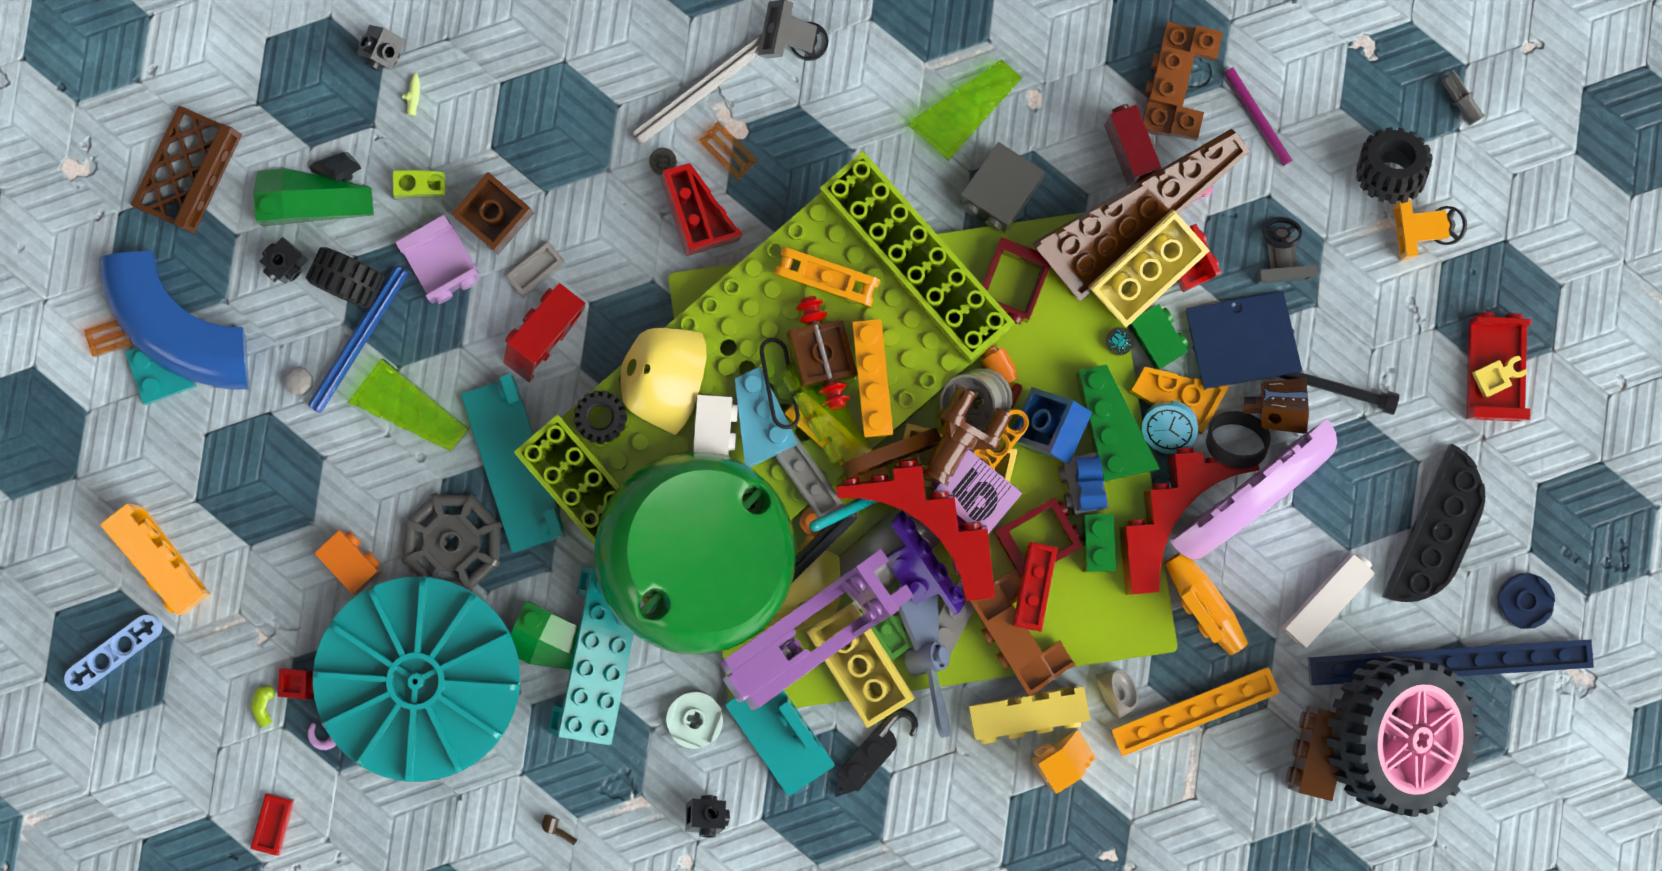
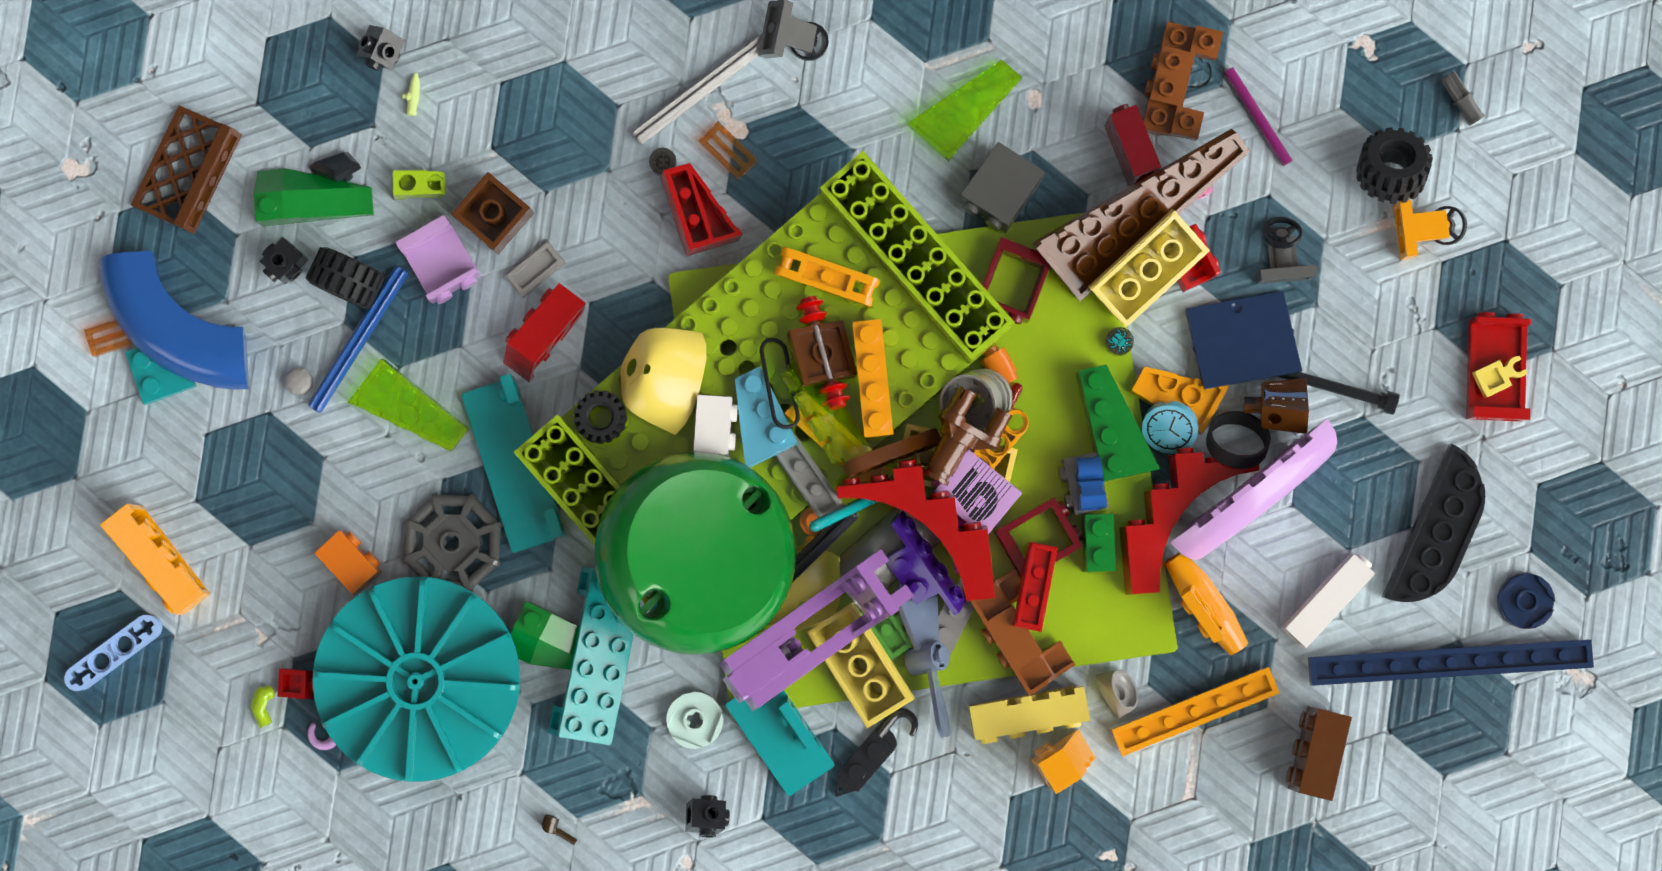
red tile [250,793,295,856] -> none
blue brick [1013,387,1092,464] -> none
green brick [1128,304,1189,370] -> none
black wheel [1327,656,1479,817] -> none

